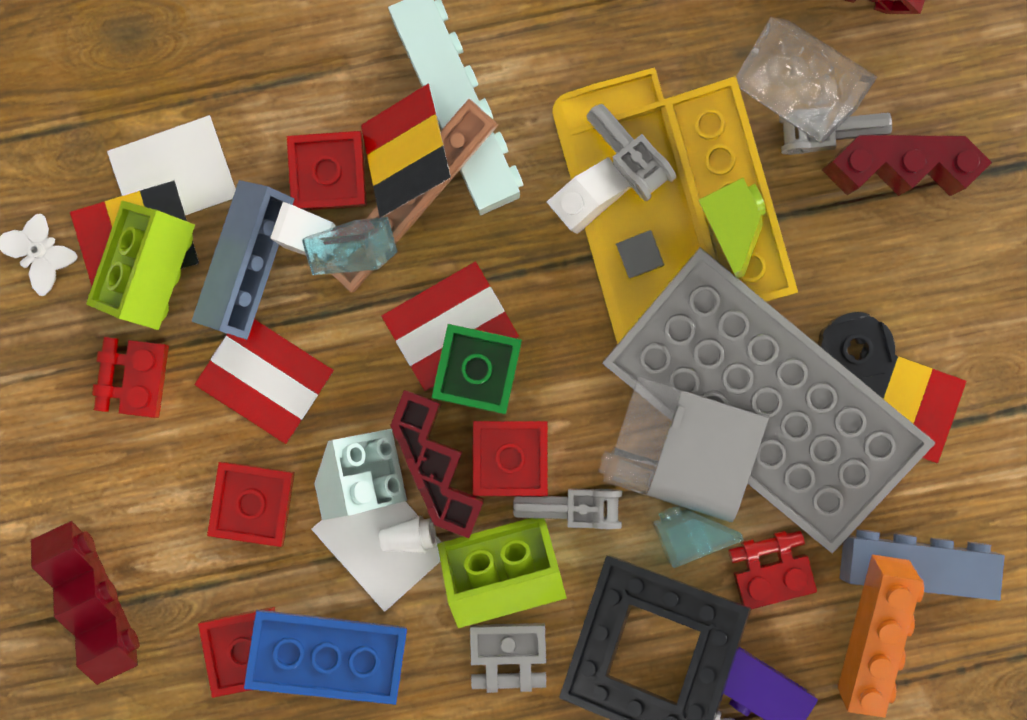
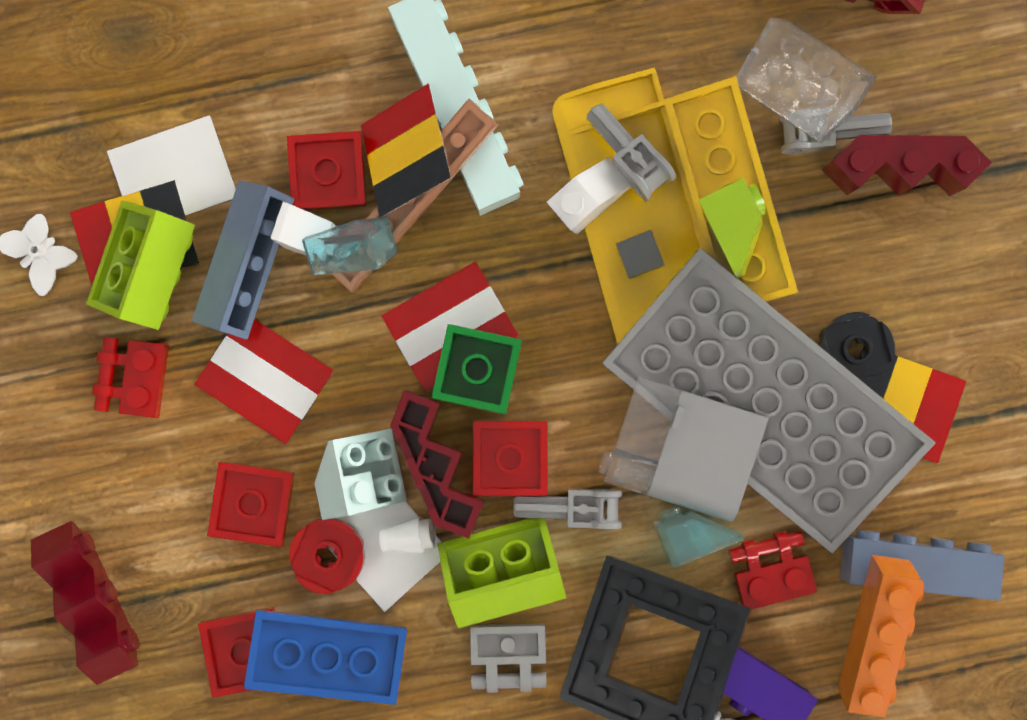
none -> red plate [289,518,365,594]

